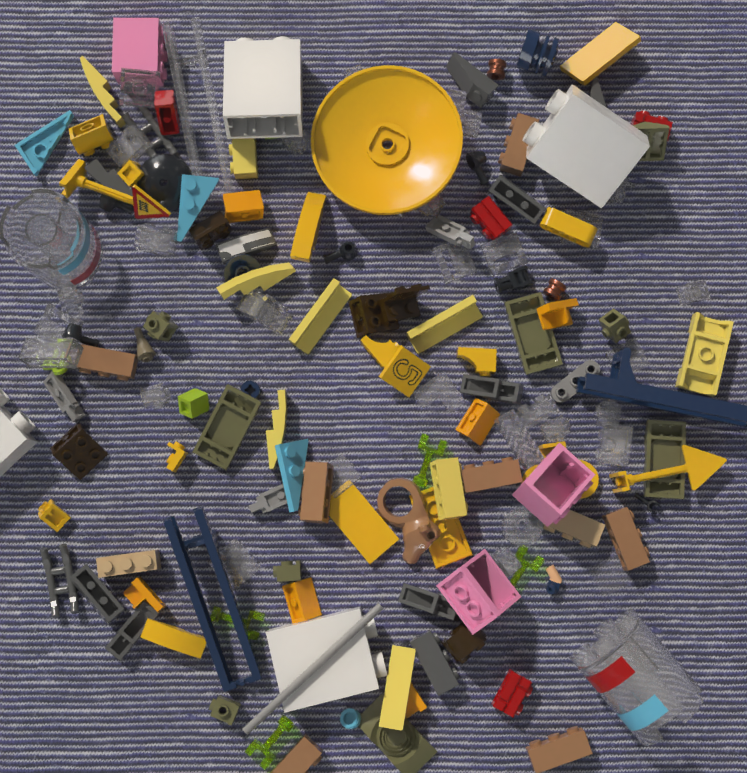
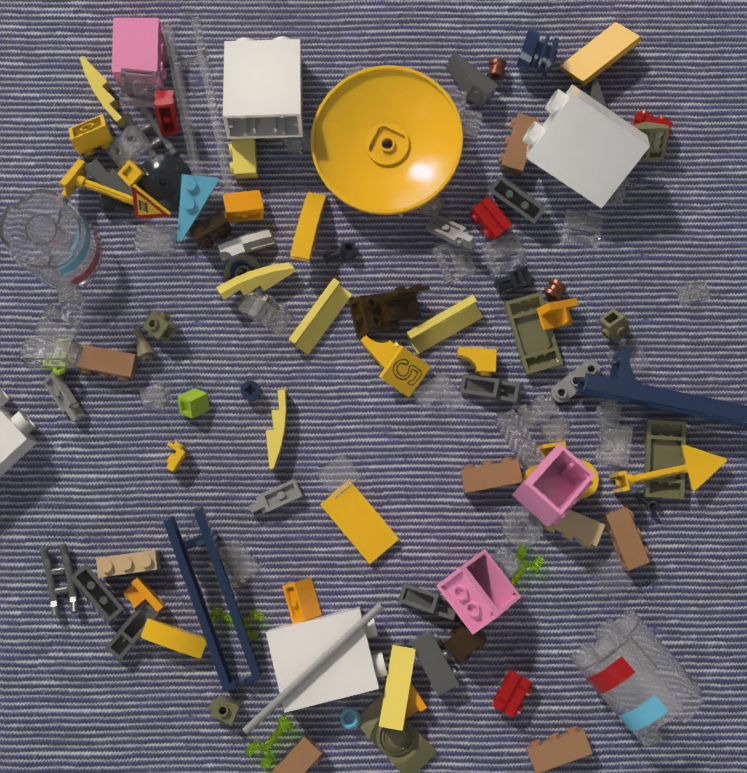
medium azure wing [15,110,74,176] -> none
yellow bracket [38,499,71,532] -> none
dark brown bracket [50,422,108,480] -> none
black bar [62,323,99,347] -> none
olive slope [193,384,262,470] -> none
olive brick [273,560,302,582] -> none
medium azure wing [275,439,309,513] -> none
medium nougat brick [298,462,334,524] -> none
medium nougat animal [376,478,441,564] -> none
yellow tile [409,487,472,569] -> none
clear neon green bar [412,433,447,488] -> none
light yellow brick [430,457,468,520] -> none
light orange panel [455,398,500,446] -> none
black bar [466,151,489,186] -> none
yellow beam [539,207,598,248] -> none
arm [545,564,562,595] -> none
light yellow piece [675,312,734,397] -> none

